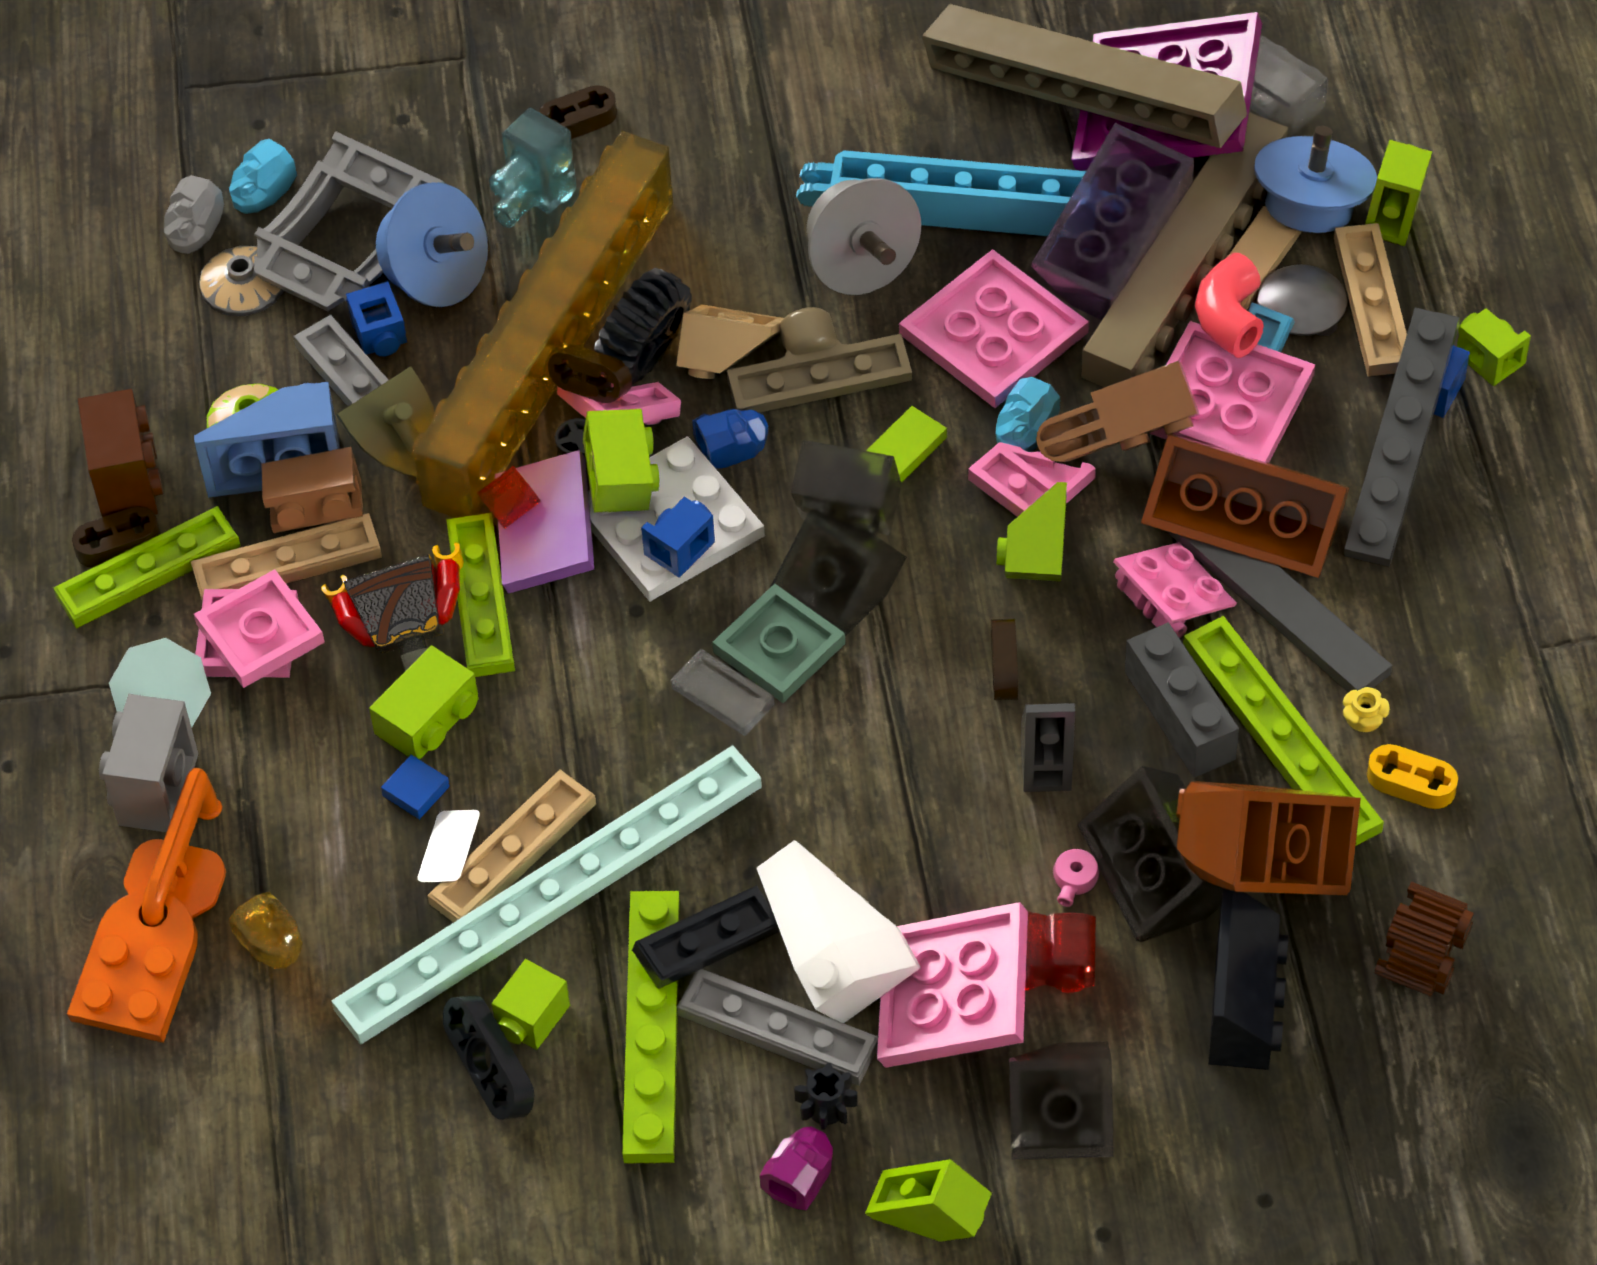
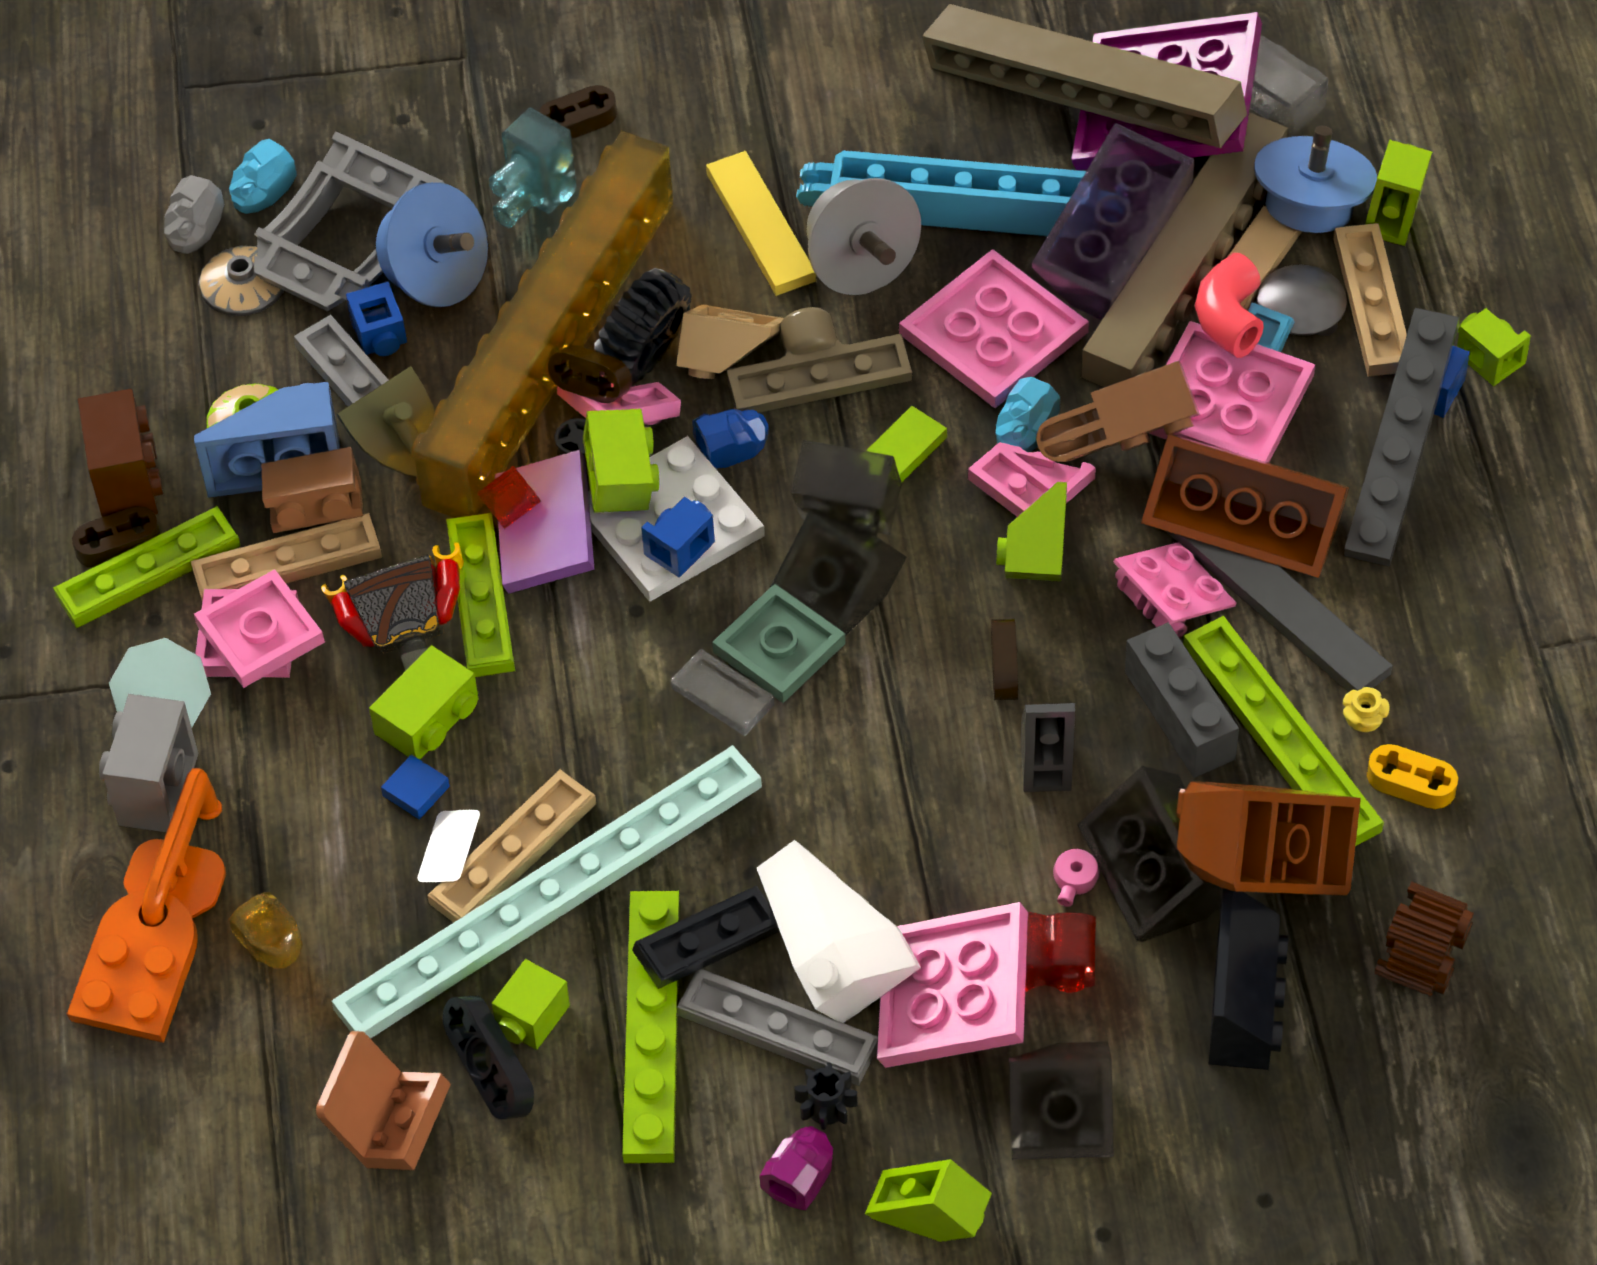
none -> nougat bracket [316,1031,451,1170]
none -> light yellow tile [706,151,816,296]

